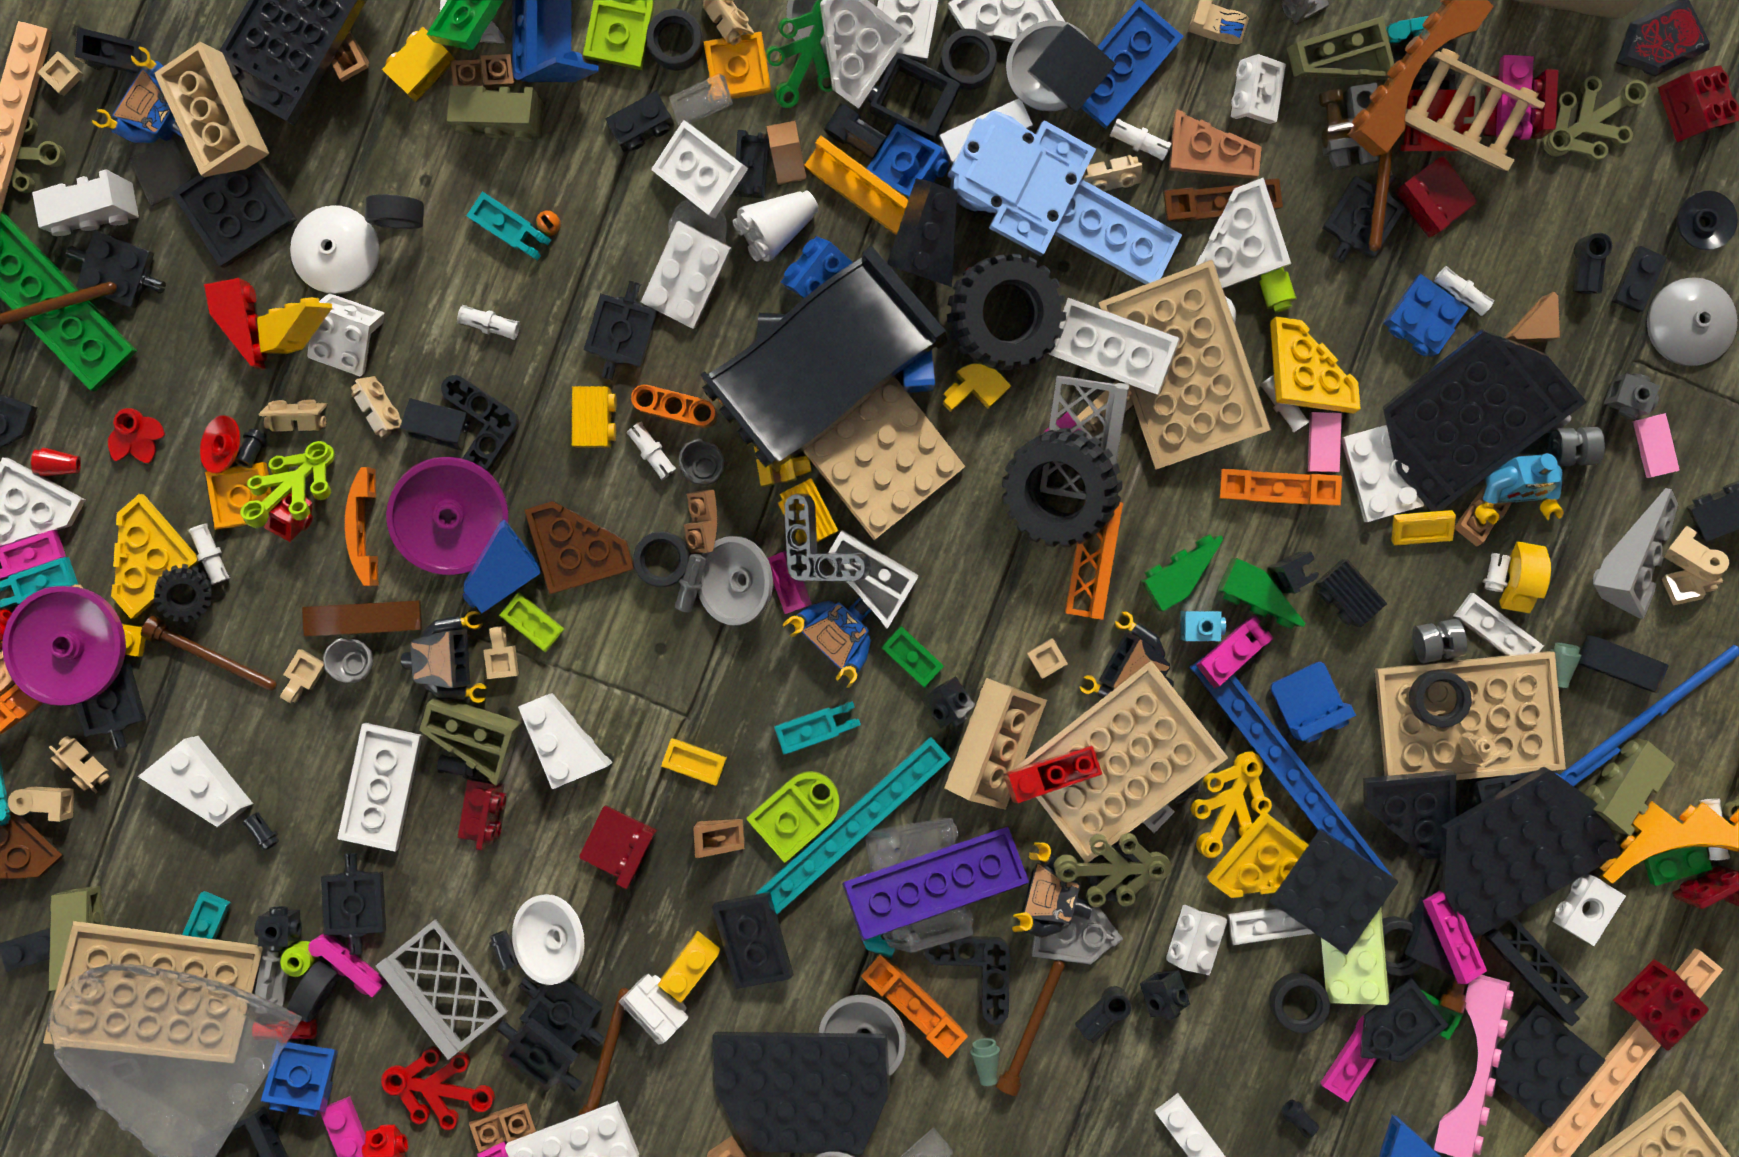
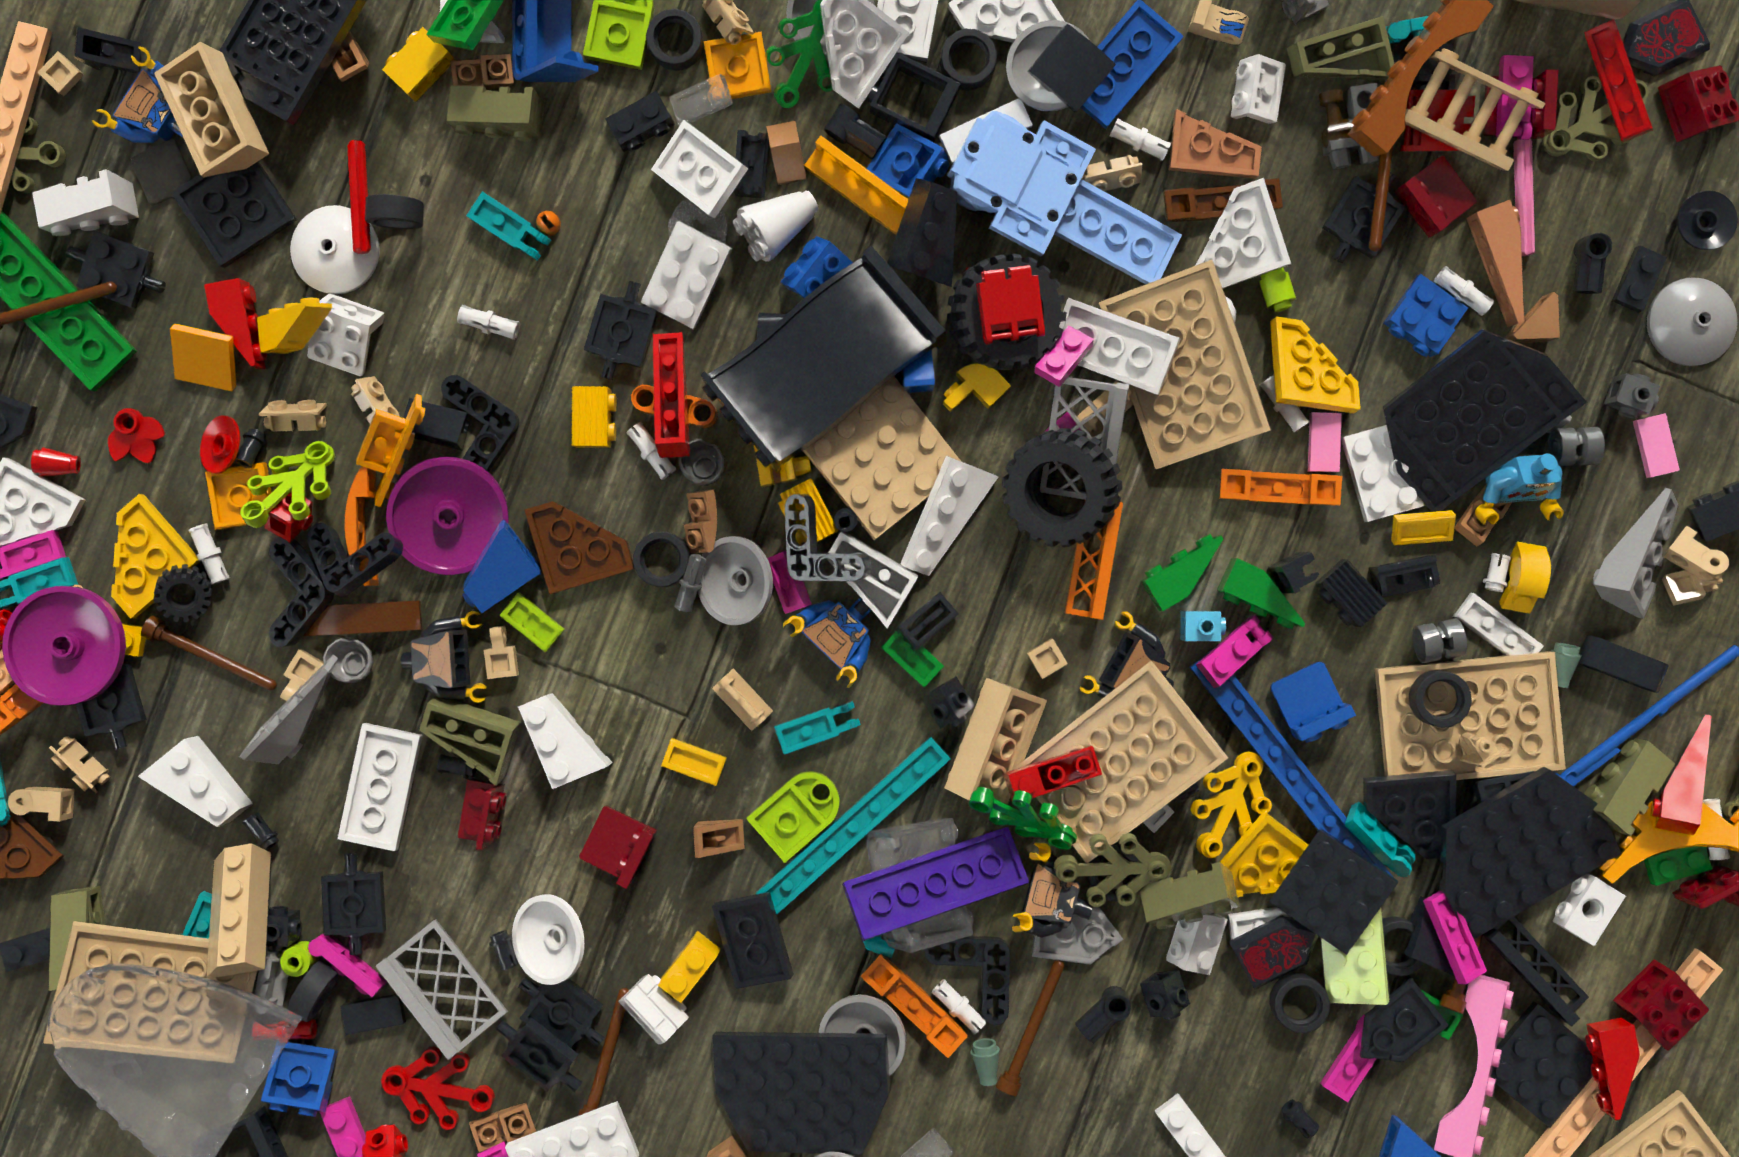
none -> light orange tile [170,324,236,391]
none -> tan slope [207,843,271,978]
none -> light grey wedge [239,654,338,764]
none -> black beam [269,537,334,647]
none -> black beam [307,523,403,597]
none -> black tile [340,994,406,1035]
none -> red axle [347,140,371,254]
none -> light orange bracket [356,394,425,507]
none -> red slope [653,332,690,458]
none -> tan hinge [712,668,773,731]
none -> black pin [834,508,858,532]
none -> black tile [895,592,959,652]
none -> white wing [900,456,998,576]
none -> white pin [931,979,986,1034]
none -> green plant [968,787,1077,850]
none -> red plate [976,265,1045,345]
none -> plate [1035,325,1094,387]
none -> olive wedge [1140,862,1240,929]
none -> black tile [1229,915,1318,990]
none -> teal hinge [1345,802,1416,878]
none -> black hinge [1369,555,1440,598]
none -> nougat slope [1466,200,1524,328]
none -> bright pink axle [1513,139,1535,256]
none -> red tile [1584,19,1653,142]
none -> red slope [1585,1018,1640,1120]
none -> slope [1651,715,1712,836]

